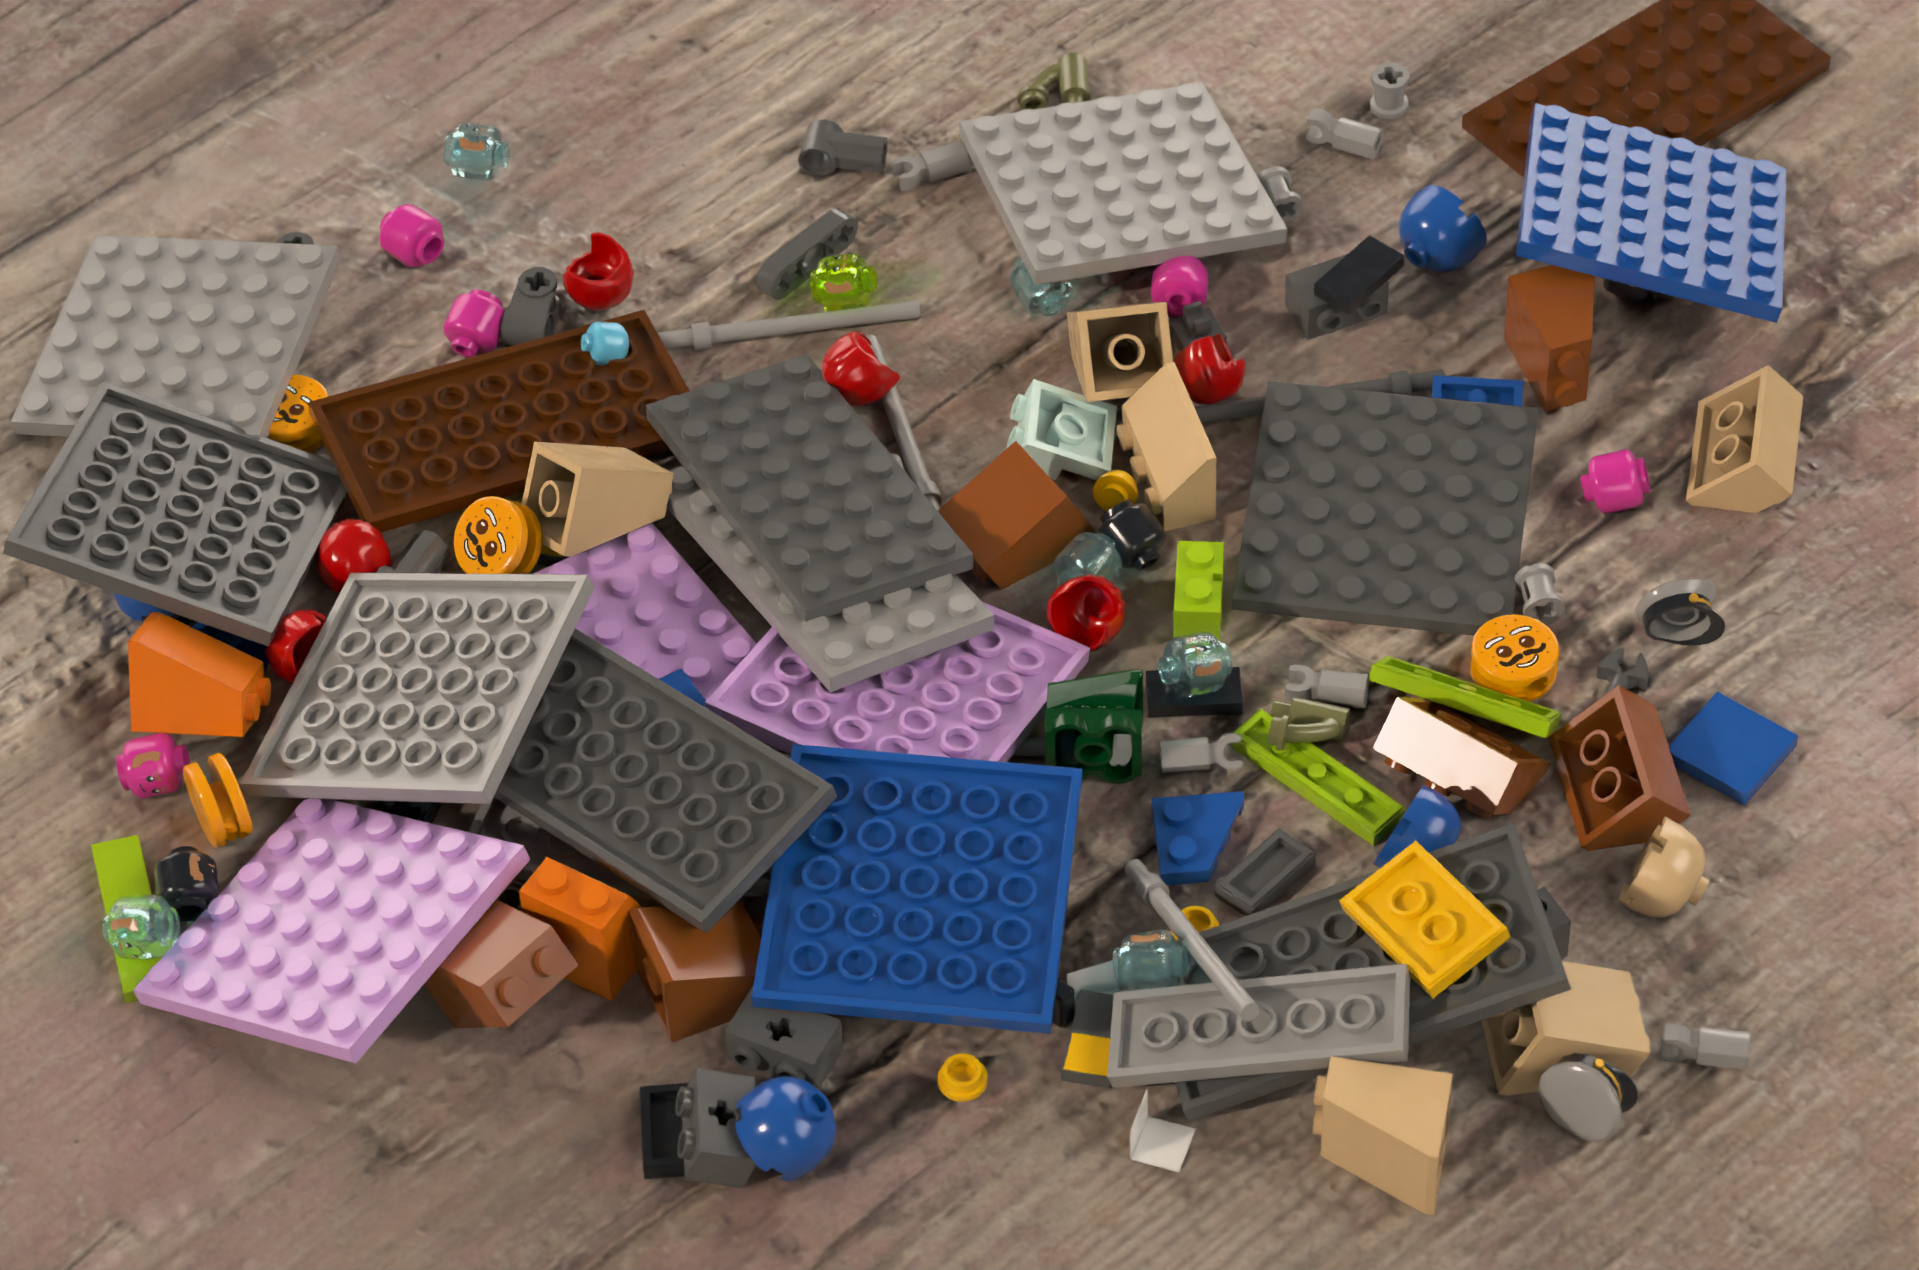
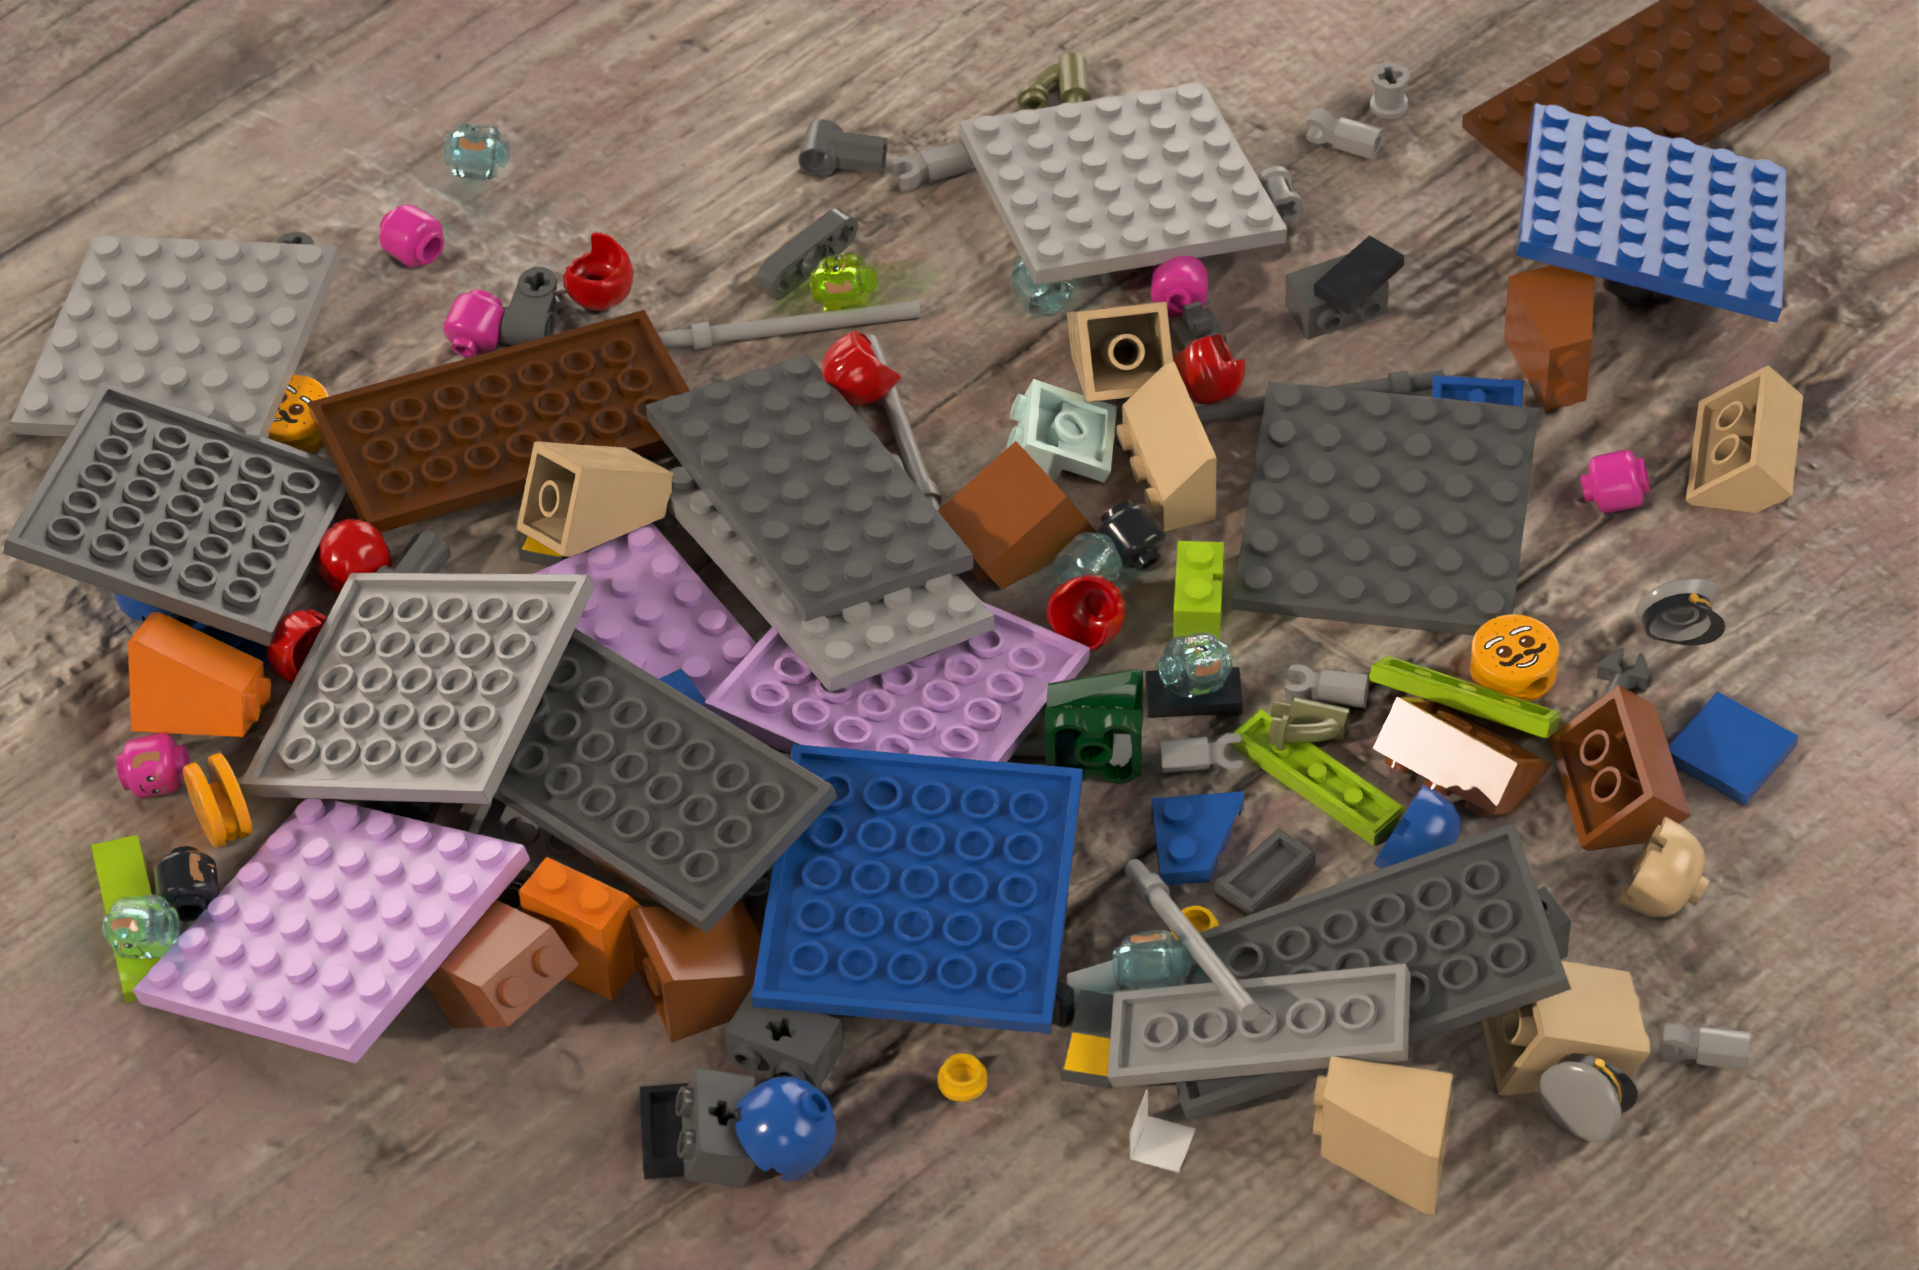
light orange head [454,496,542,574] -> none
medium azure piece [581,322,629,365] -> none
yellow plate [1093,470,1138,511] -> none
yellow tile [1339,841,1511,999] -> none
blue cylinder [1398,185,1487,273] -> none
light grey bush [1514,563,1565,625] -> none

